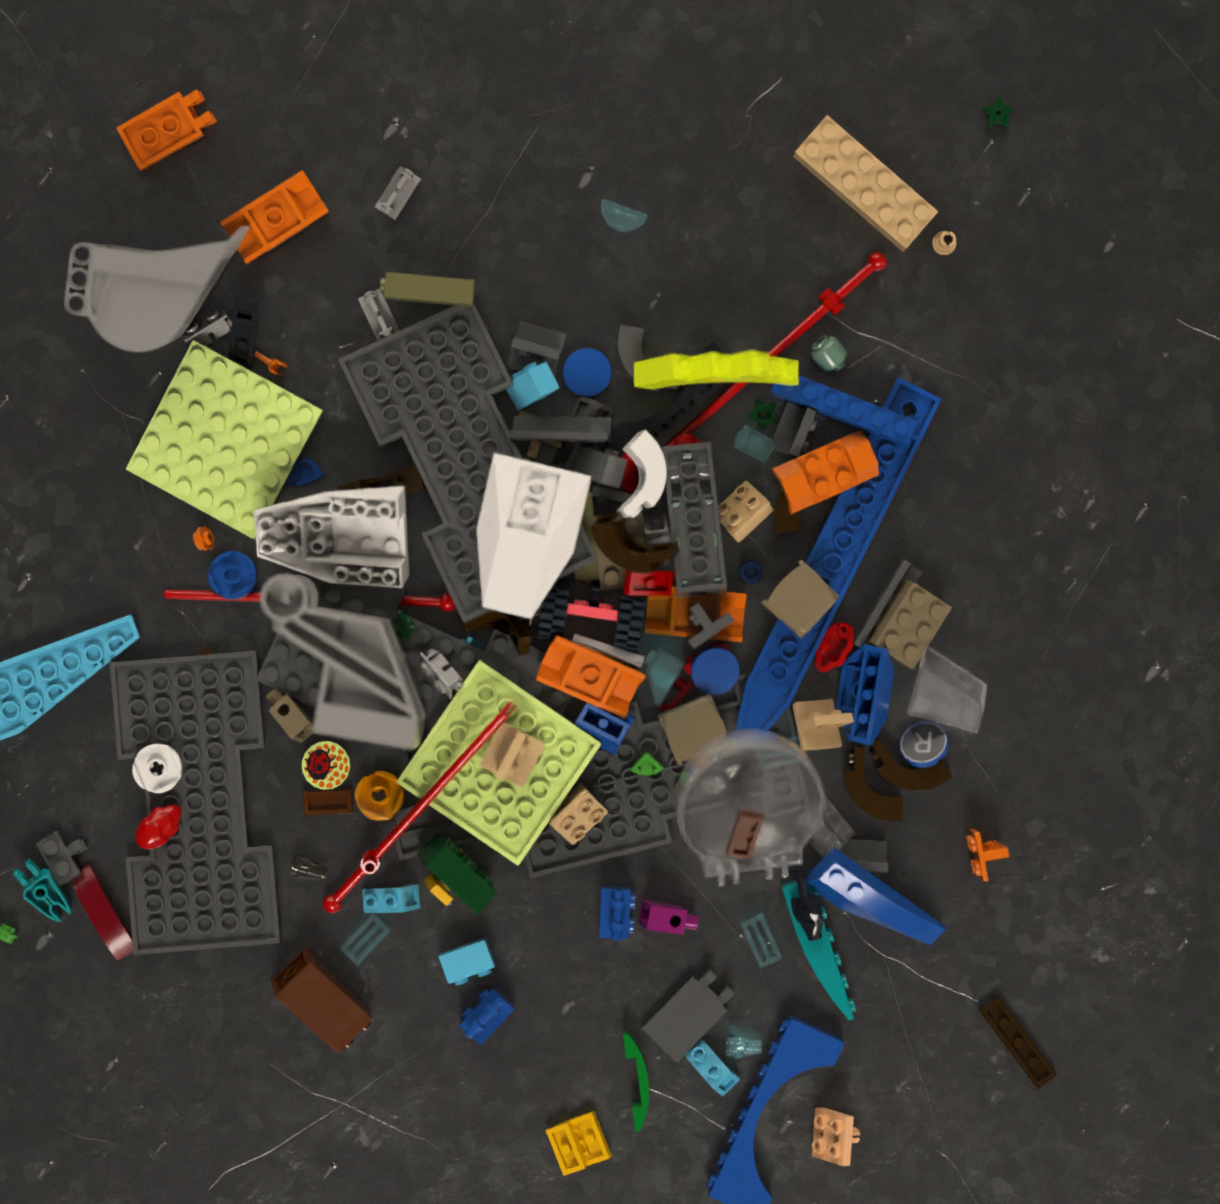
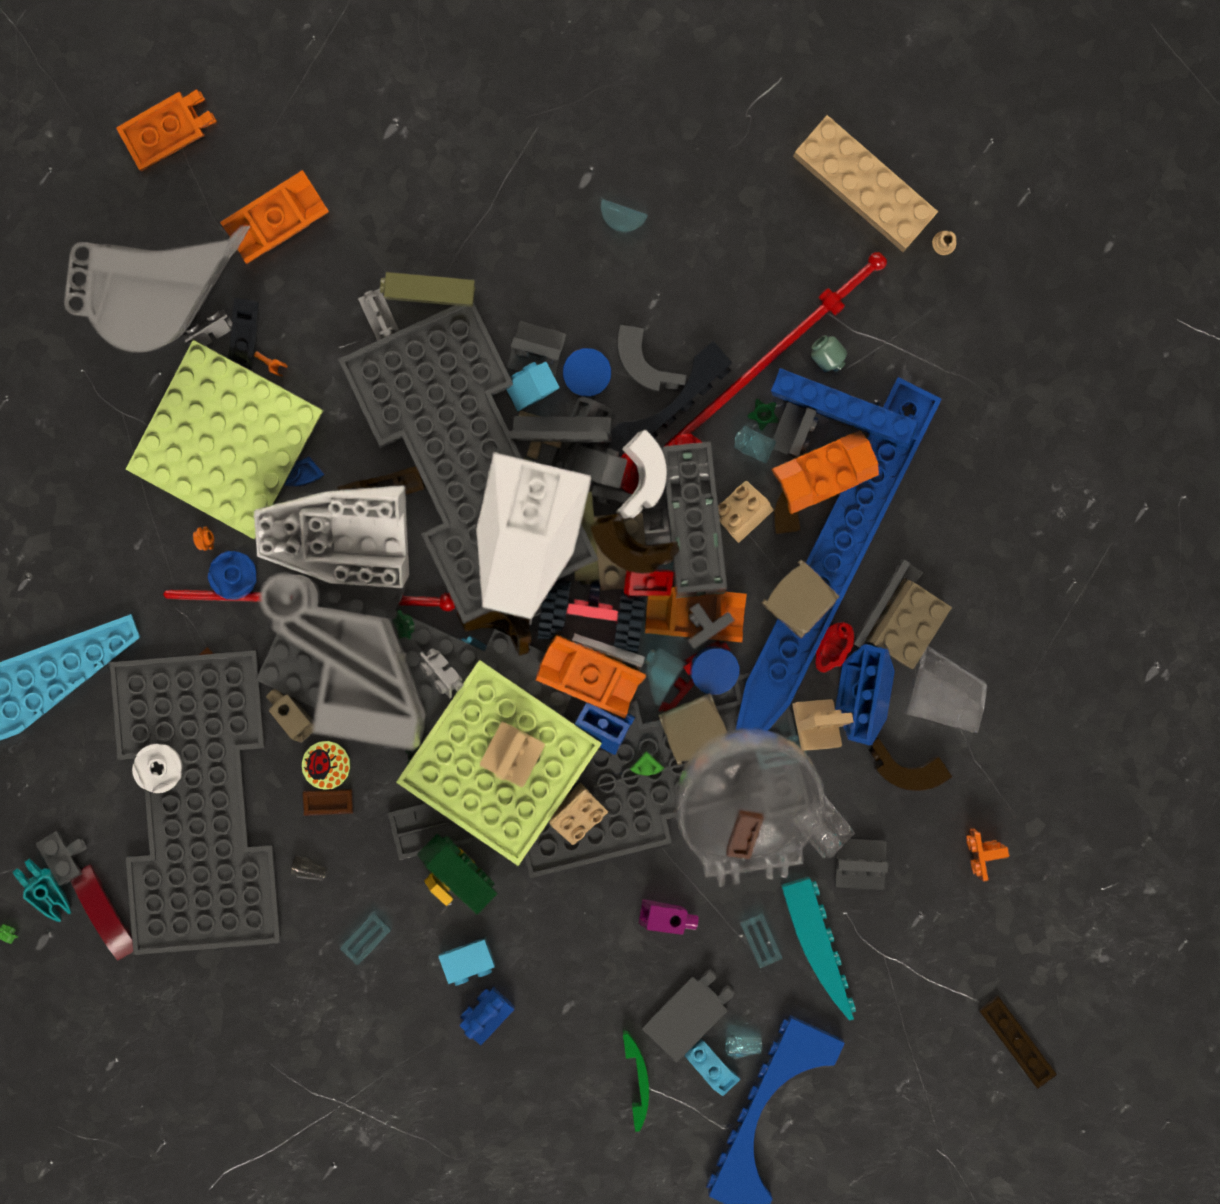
red arm [136,804,182,850] -> none
reddish brown slope [271,947,372,1054] -> none
red bar [322,702,516,913] -> none
light orange plate [355,771,405,821] -> none
medium azure bracket [362,884,421,913] -> none
light grey hinge [375,166,421,220] -> none
yellow slope [546,1111,612,1176] -> none
blue brick [599,886,635,941] -> none
neon yellow arch [634,350,799,390] -> none
dark blue plate [738,560,763,584] -> none
black animal [787,867,823,941] -> none
blue wedge [806,847,946,945] -> none
light nougat plate [812,1107,860,1166] -> none
dark brown arch [842,746,903,822] -> none
black tile [899,721,949,768] -> none
dark green plate [983,97,1014,127] -> none

